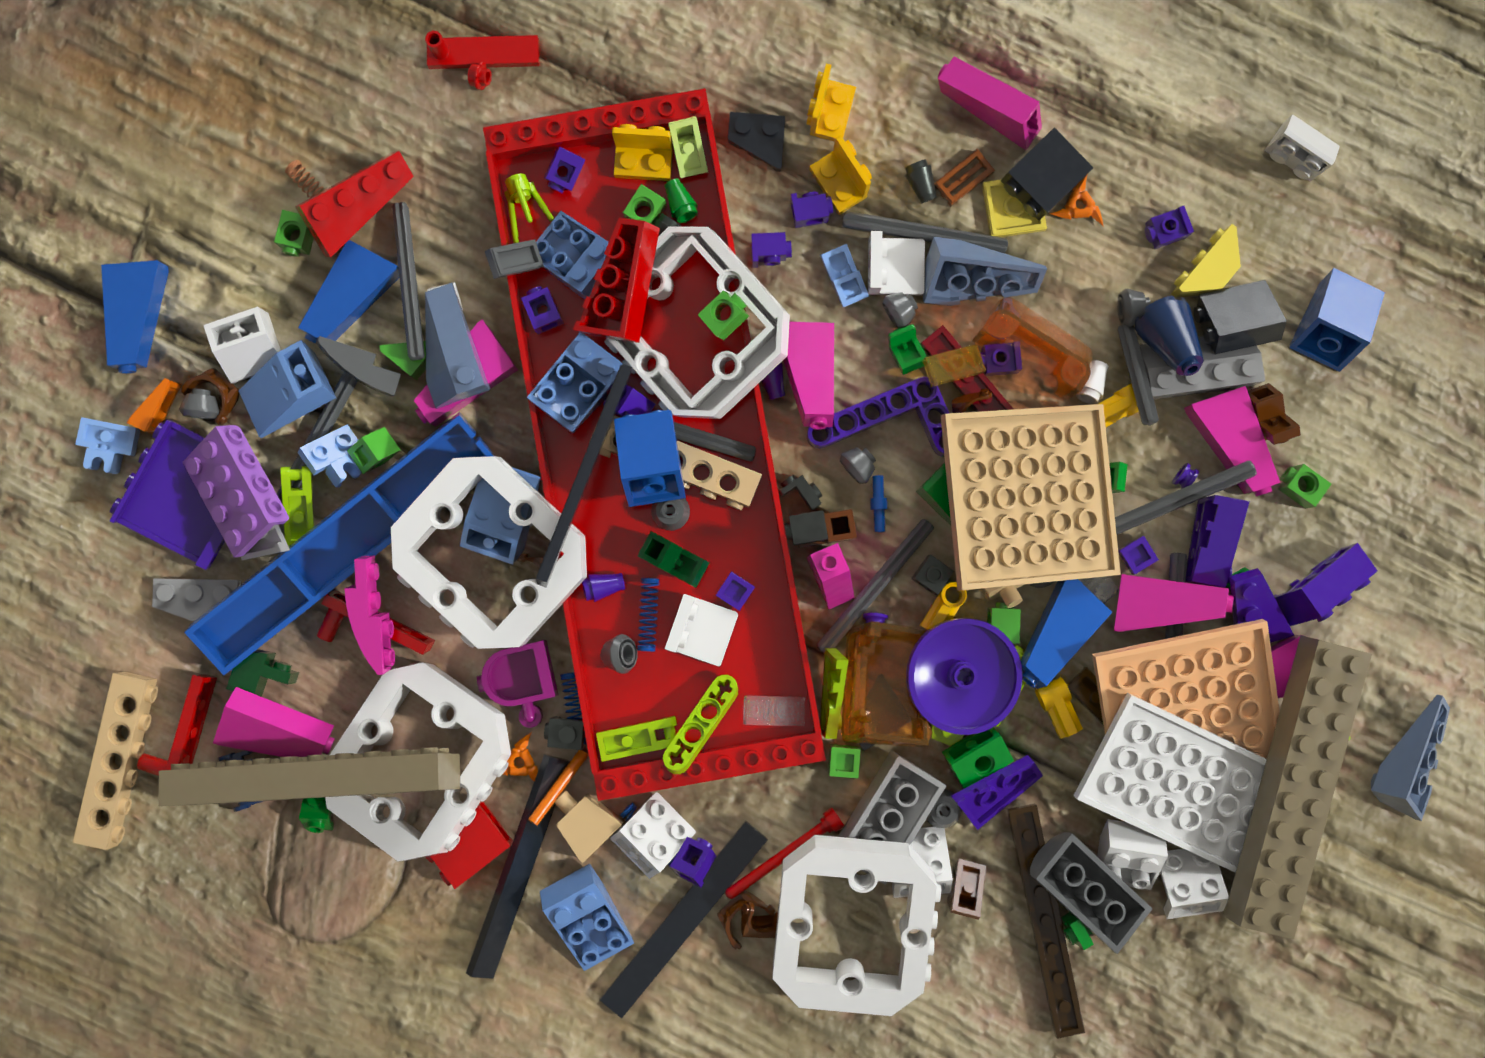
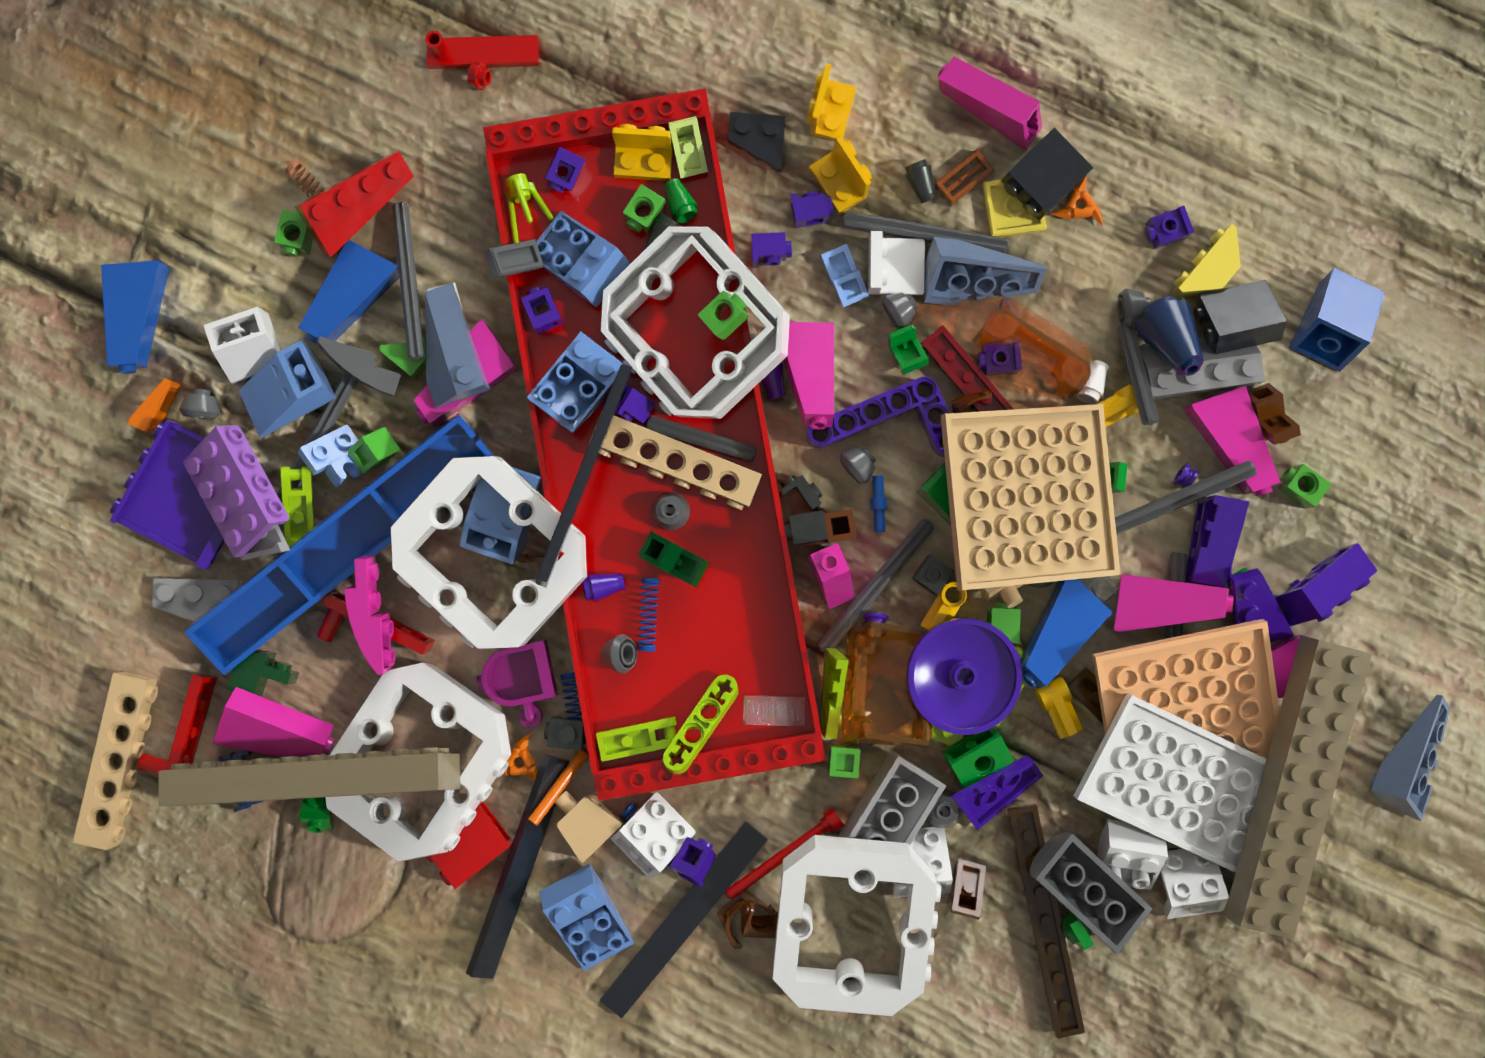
light blue plate [75,417,140,474] -> none
reddish brown helmet [181,368,240,425] -> none
red wedge [573,218,660,343] -> none
blue slope [614,410,686,507] -> none
white bracket [665,594,738,666] -> none
dark purple plate [716,571,755,611] -> none
clear yellow plate [922,344,986,387] -> none
dark purple plate [1118,536,1159,575] -> none
white slope [1264,115,1340,182] -> none

